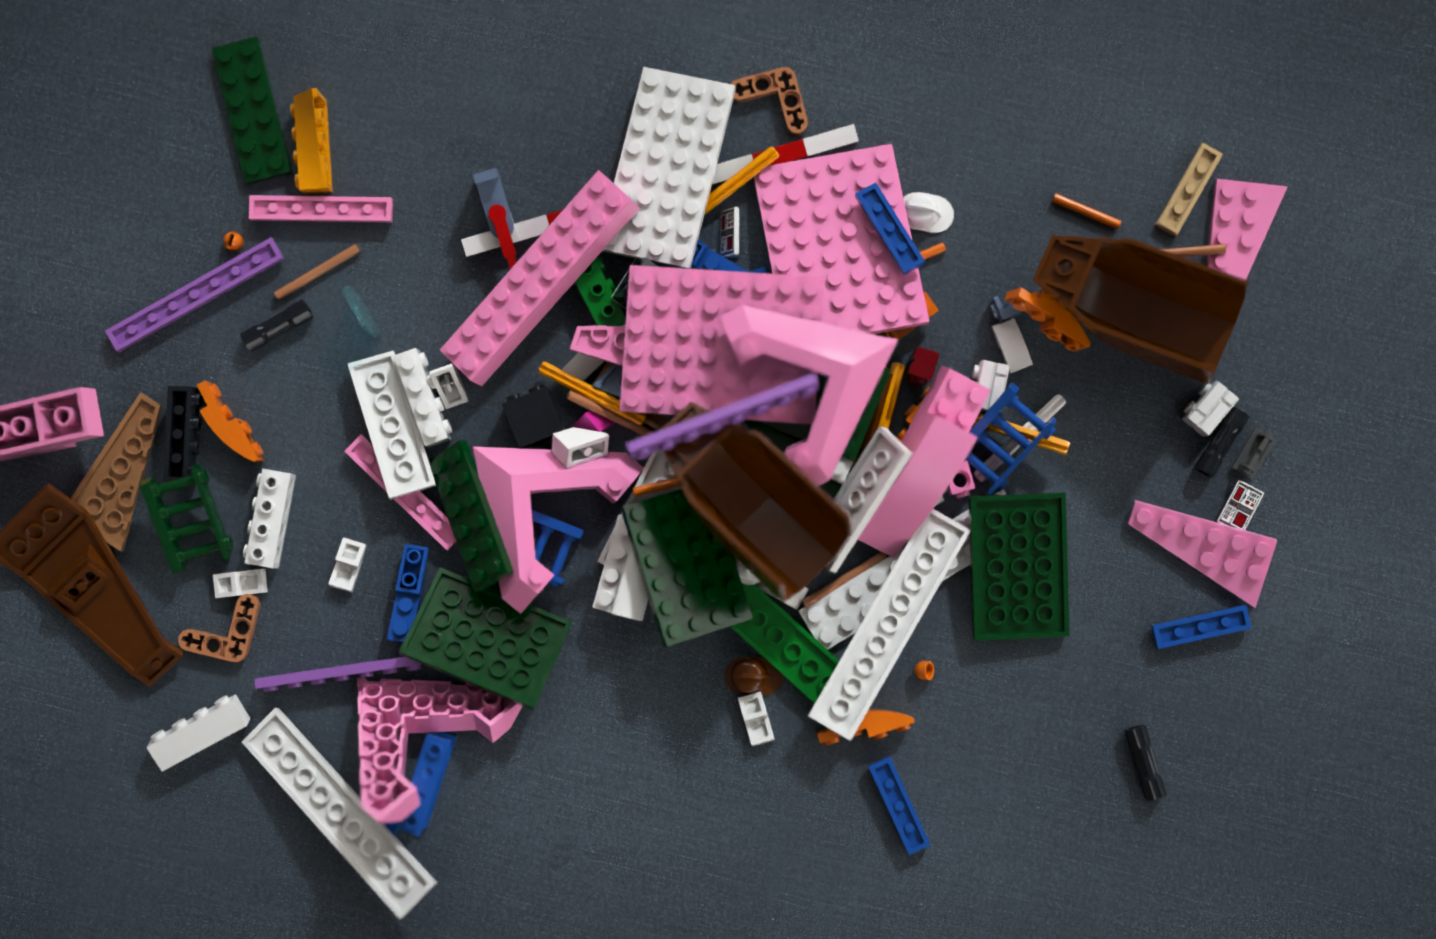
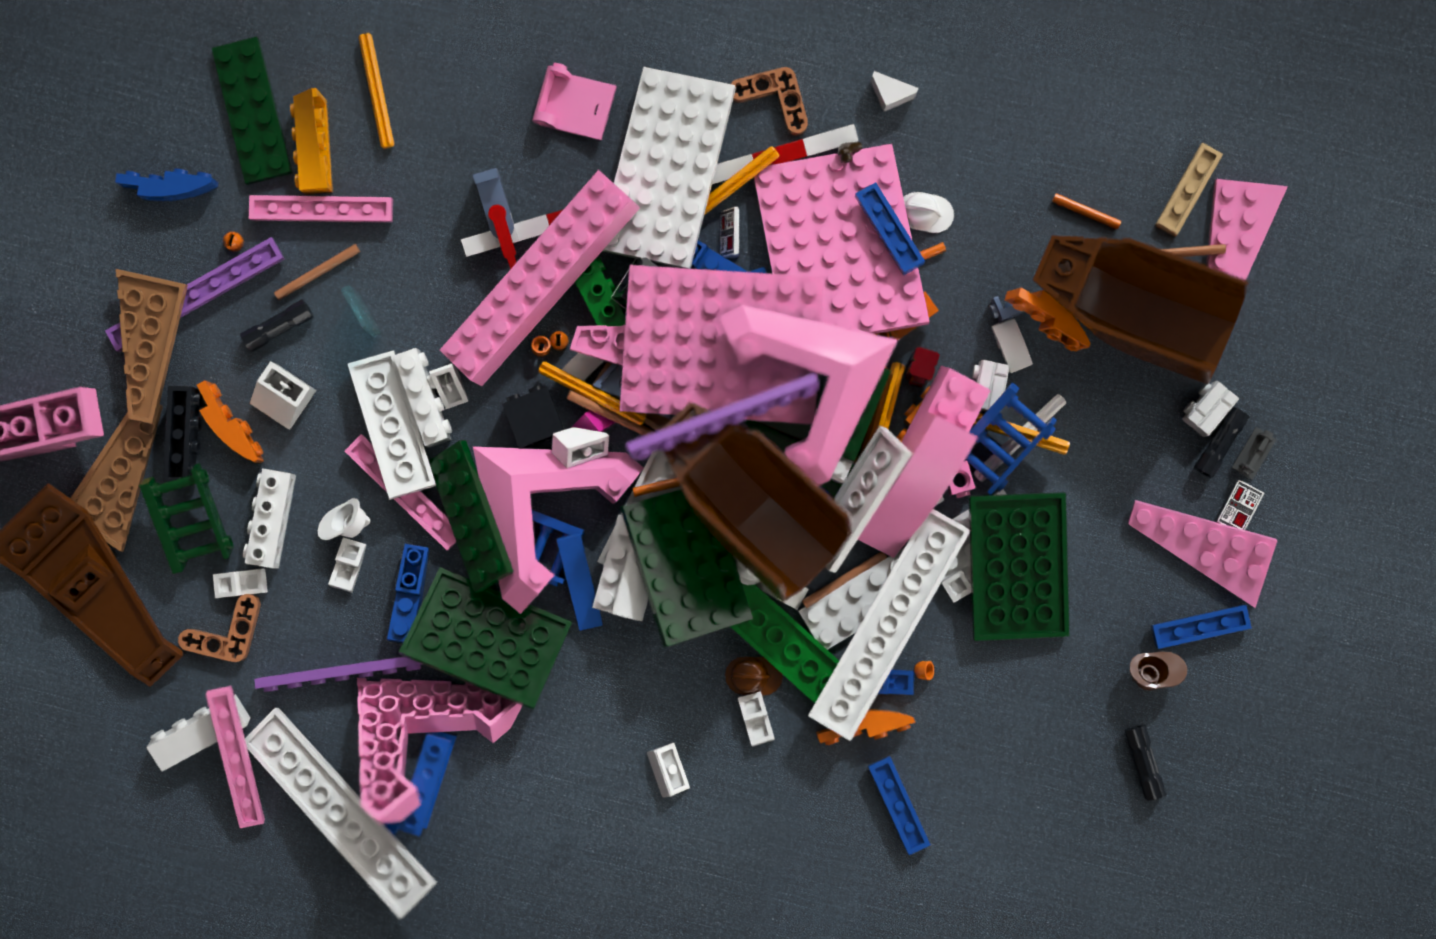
none -> blue slope [115,168,218,201]
none -> medium nougat wing [115,269,188,425]
none -> bright pink plate [206,686,265,828]
none -> white slope [250,361,317,430]
none -> white piece [317,498,370,540]
none -> light orange axle [358,33,394,148]
none -> orange hinge [531,336,551,357]
none -> bright pink door [532,63,617,141]
none -> orange hinge [549,331,569,351]
none -> blue tile [557,533,603,631]
none -> white slope [647,743,690,797]
none -> dark brown arm [838,142,862,163]
none -> white slope [871,71,918,111]
none -> blue slope [878,670,915,695]
none -> white slope [941,564,971,602]
none -> reddish brown piece [1130,652,1187,691]

